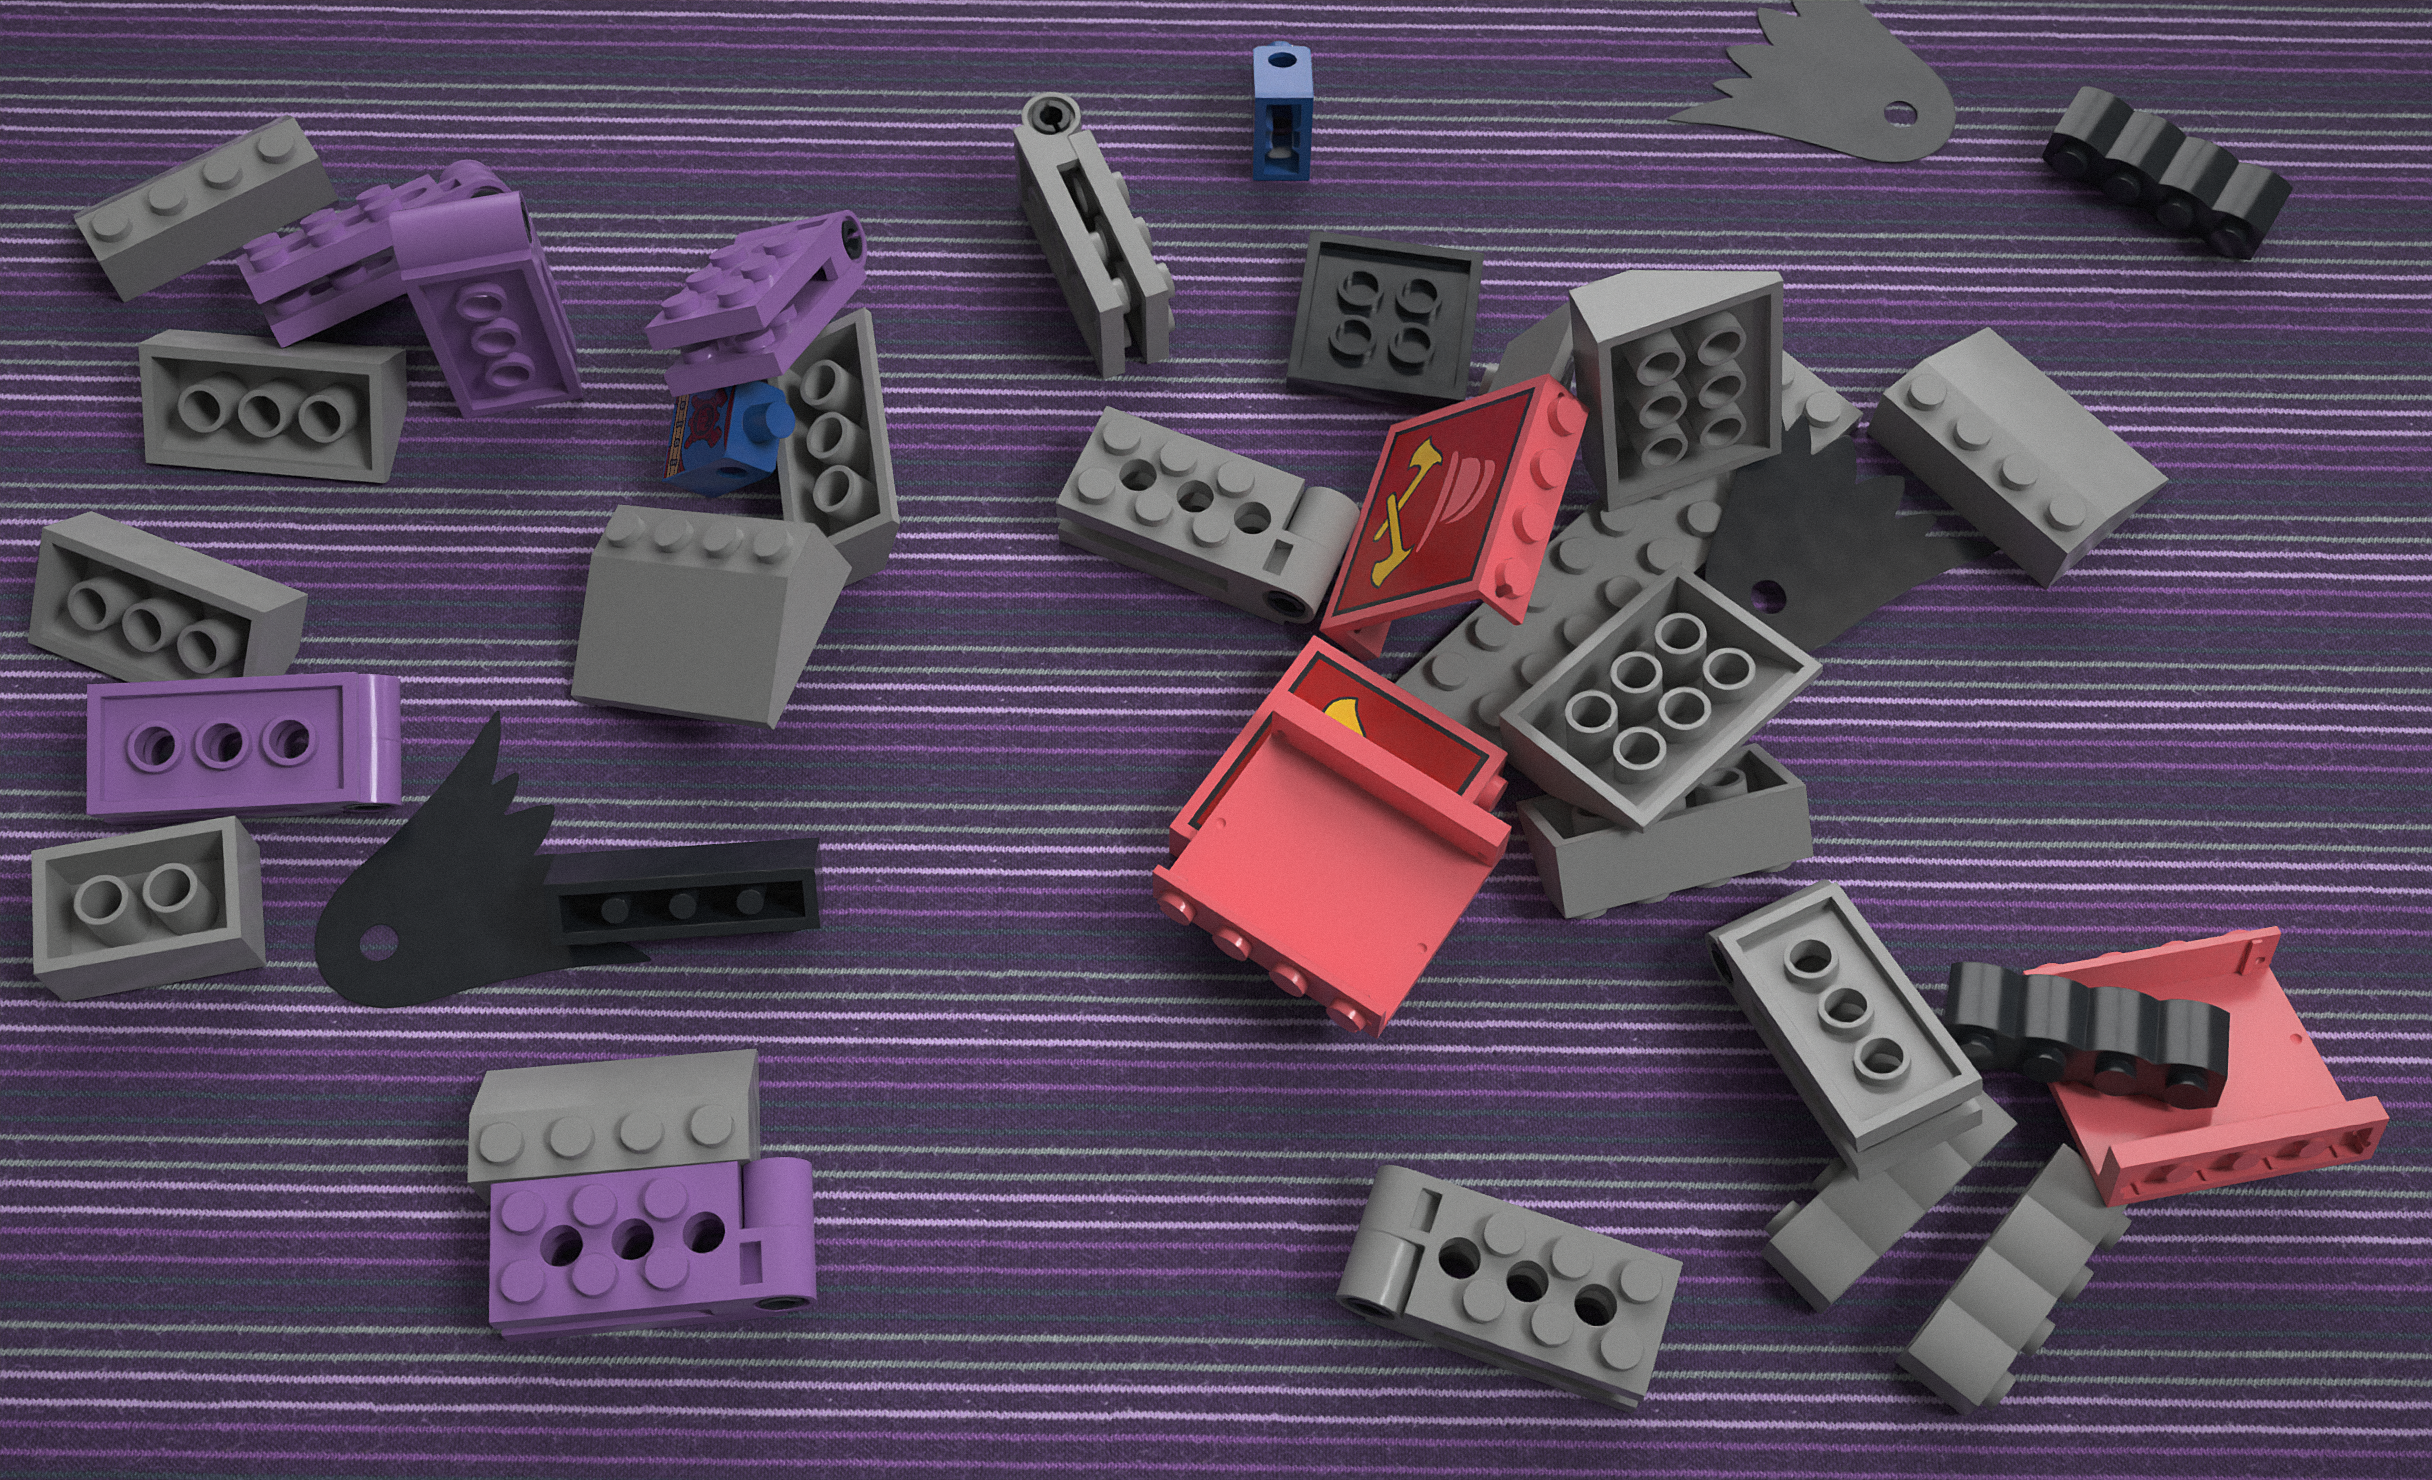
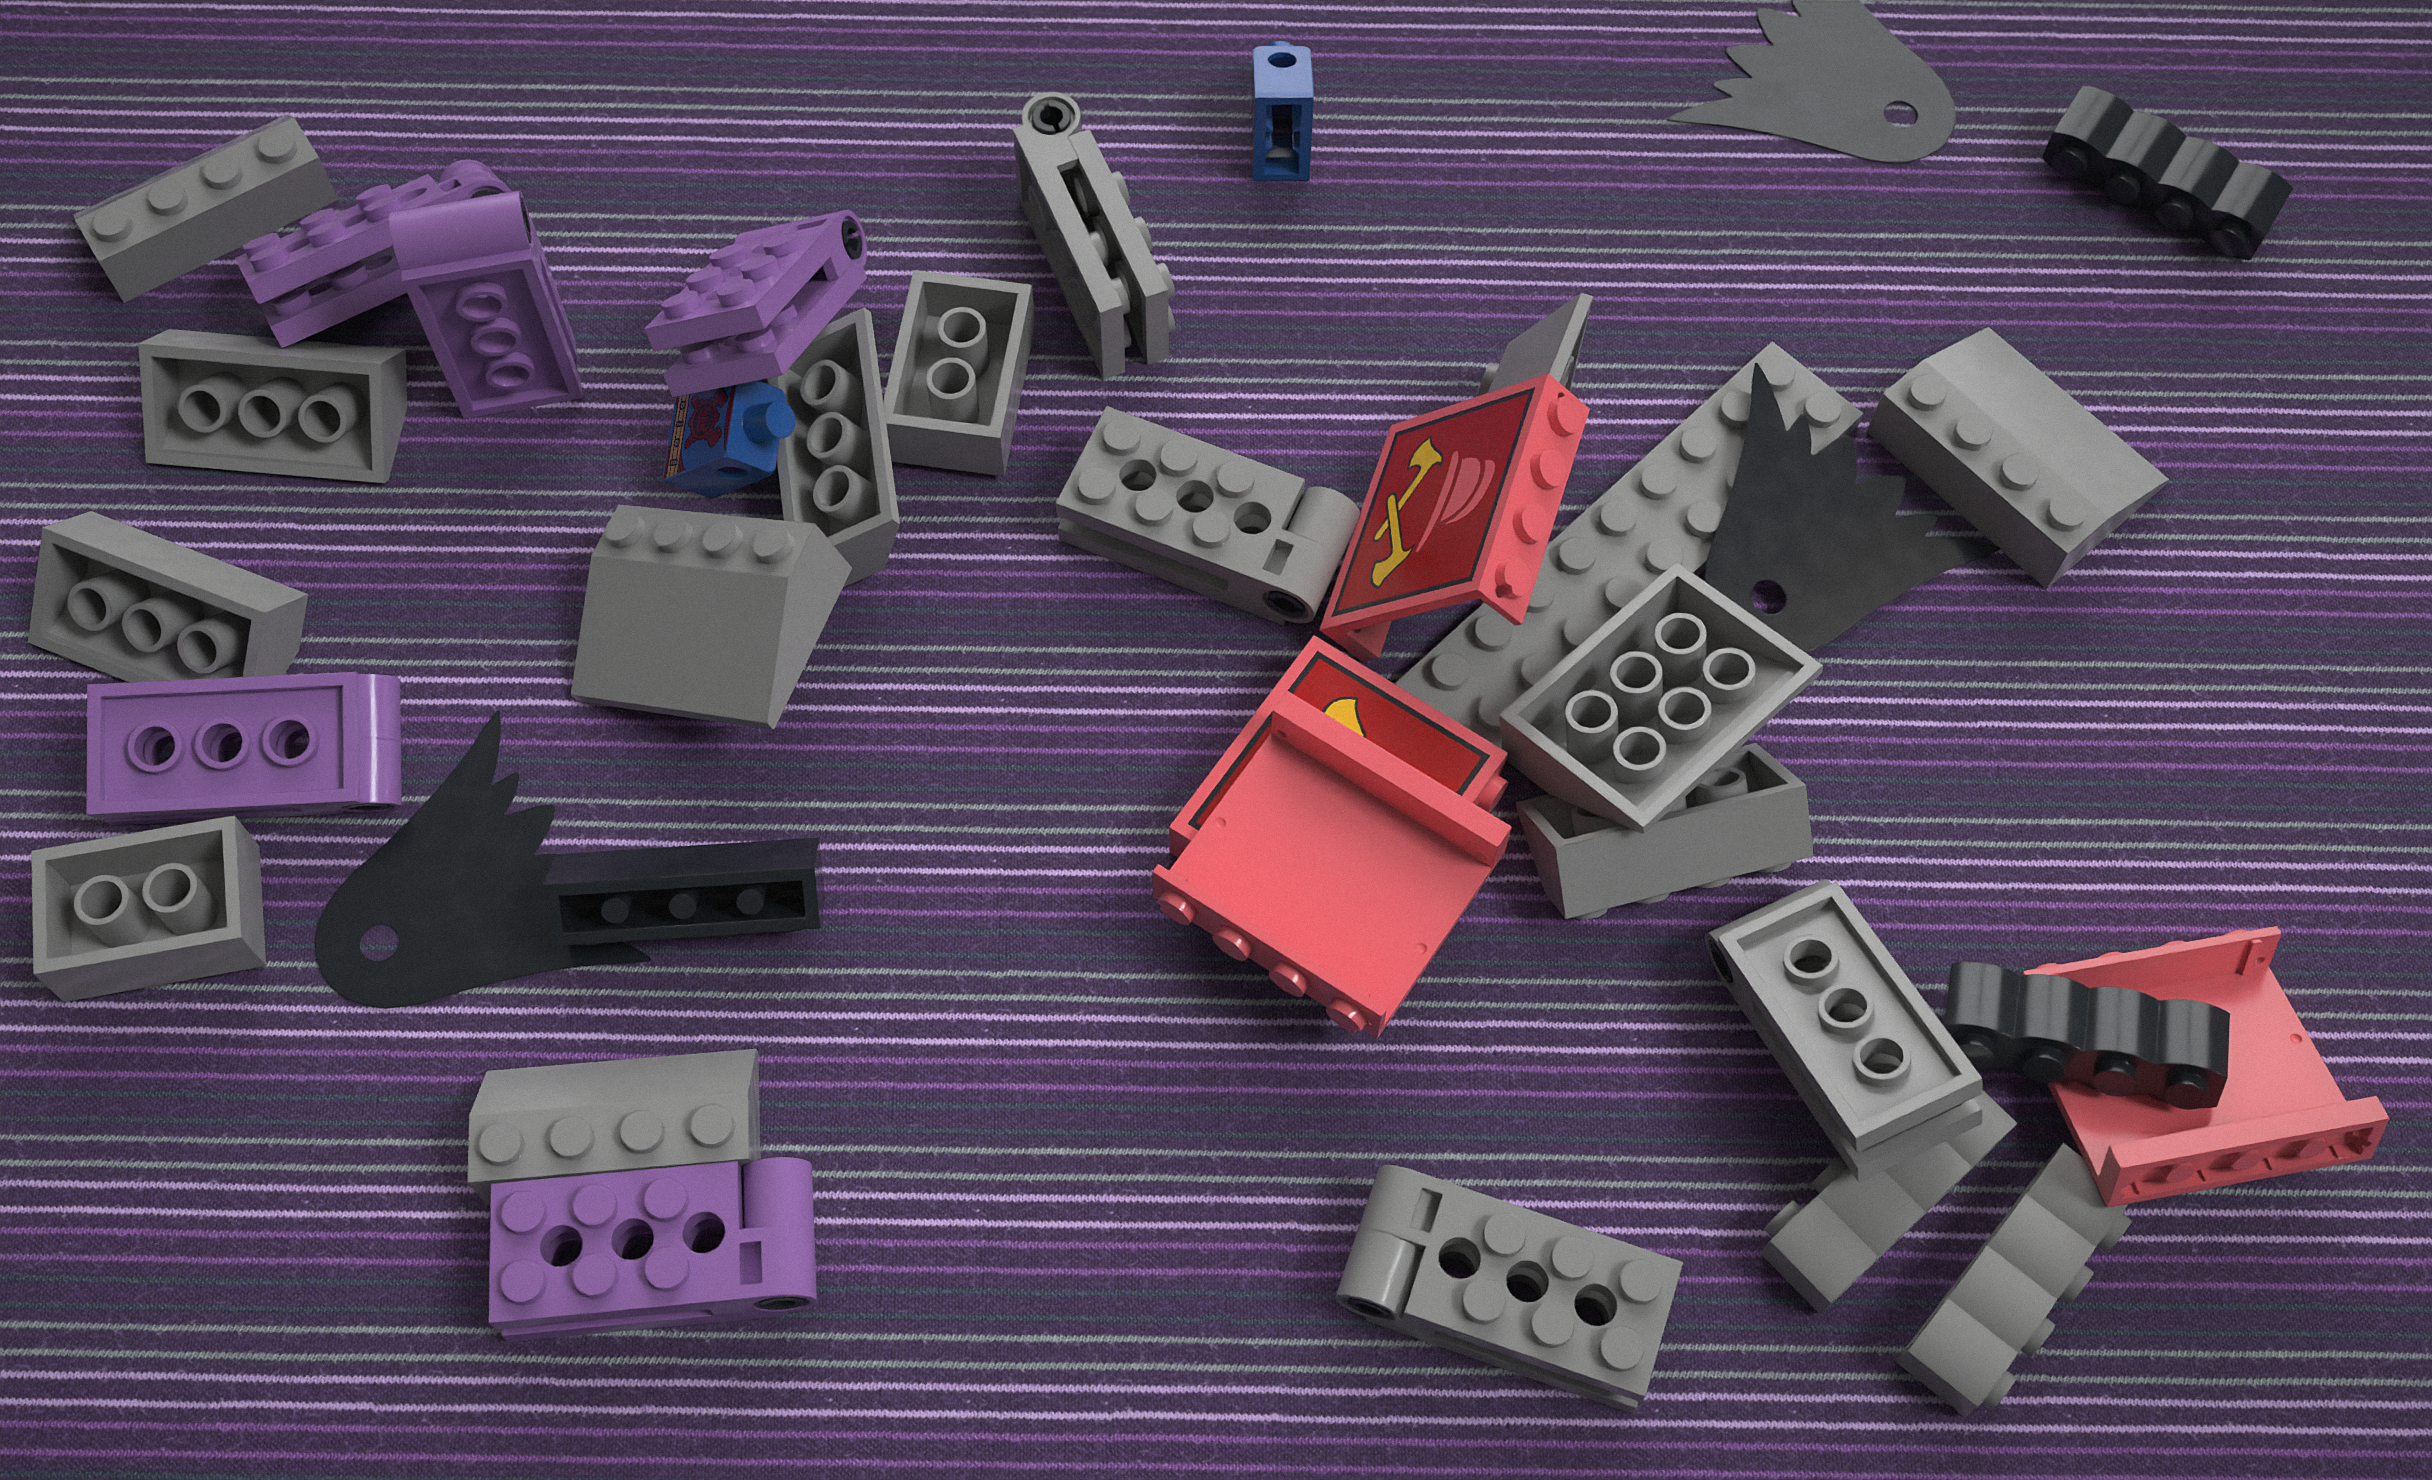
black plate [1286,230,1484,410] -> none
light grey slope [1569,270,1784,511] -> none
none -> light grey brick [883,270,1035,476]

